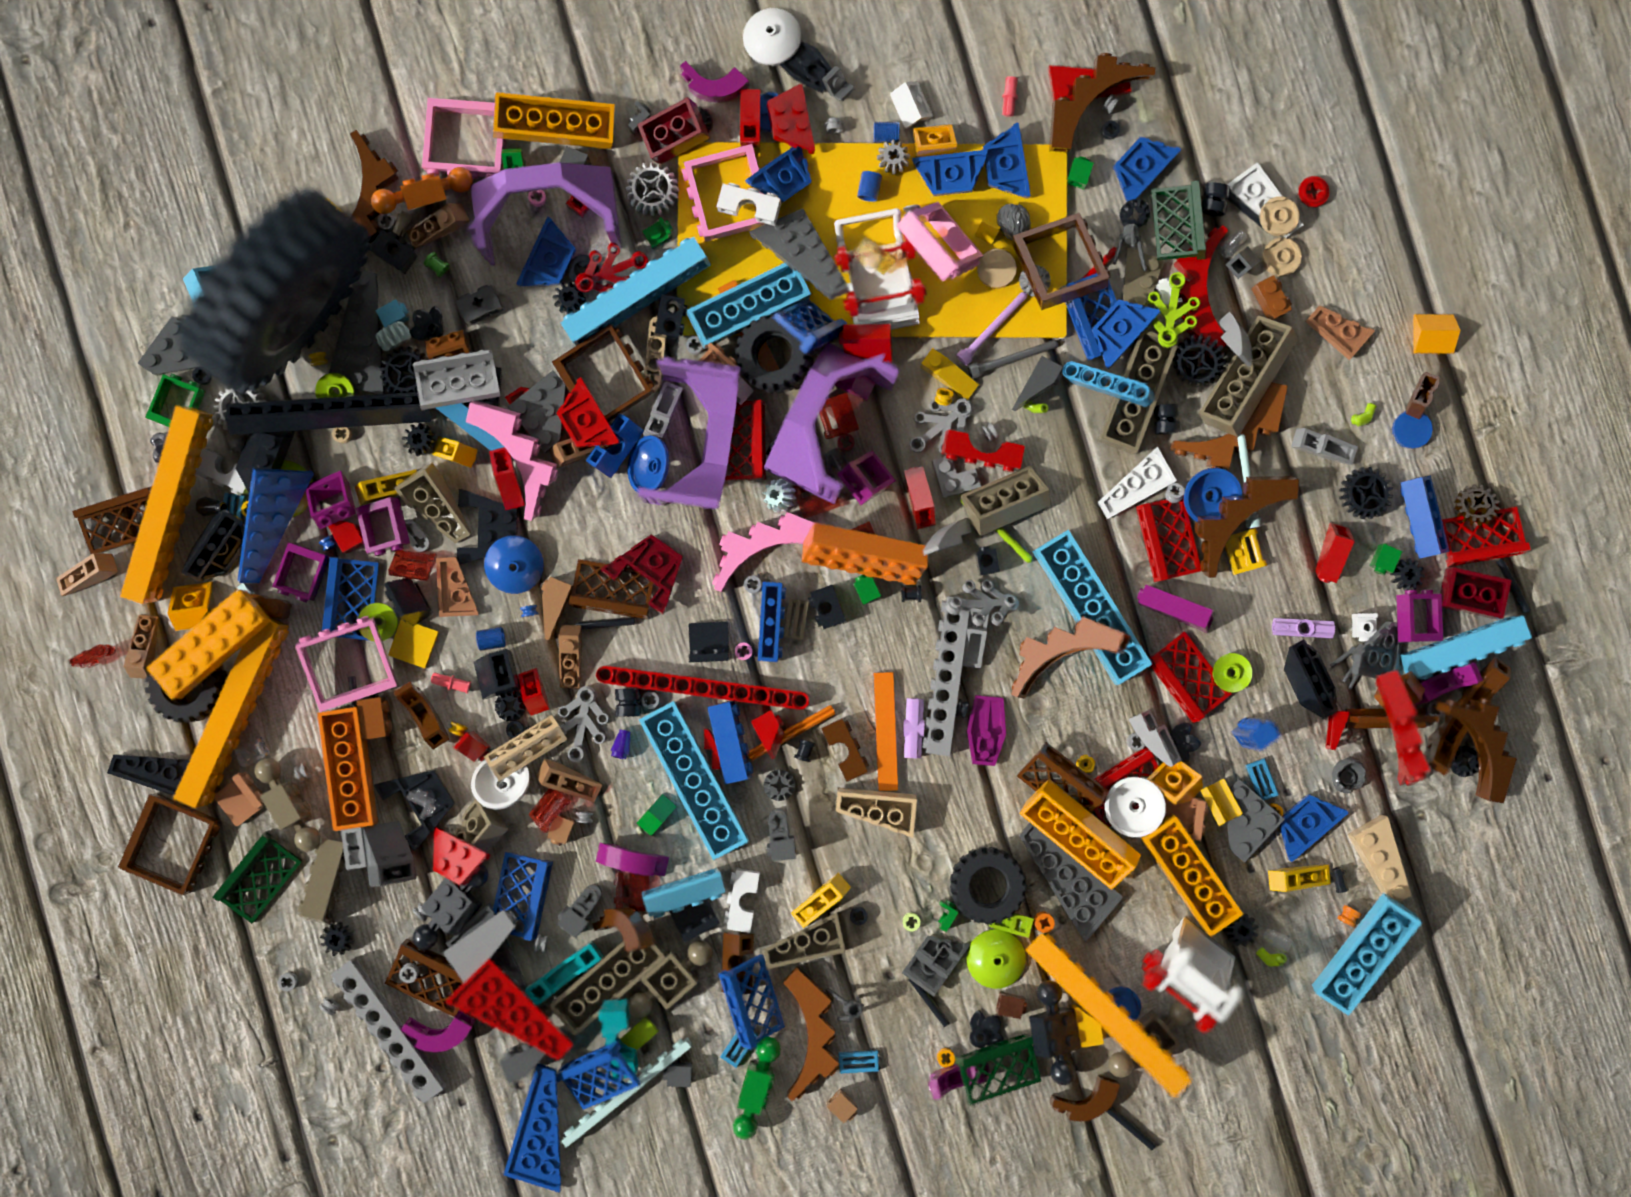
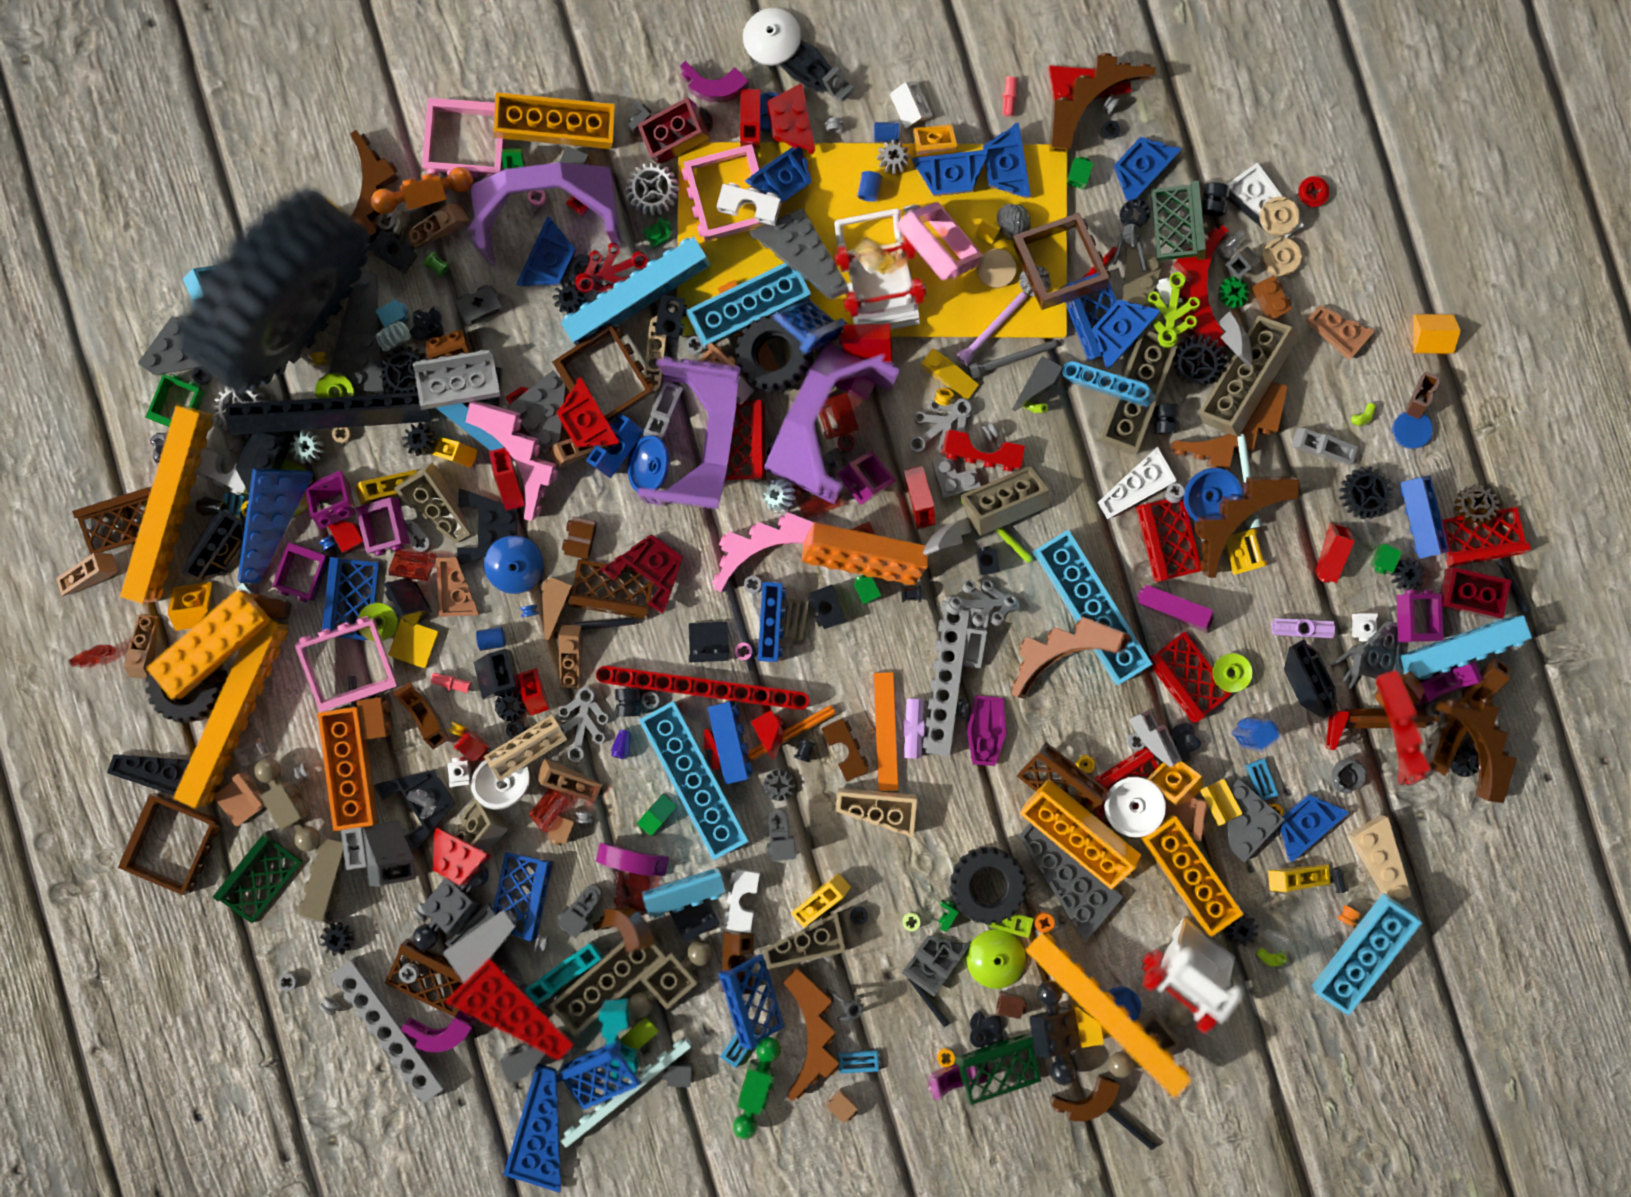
none -> light aqua gear [289,431,324,464]
none -> white brick [447,757,472,787]
none -> reddish brown brick [562,516,597,560]
none -> green gear [1218,276,1250,308]

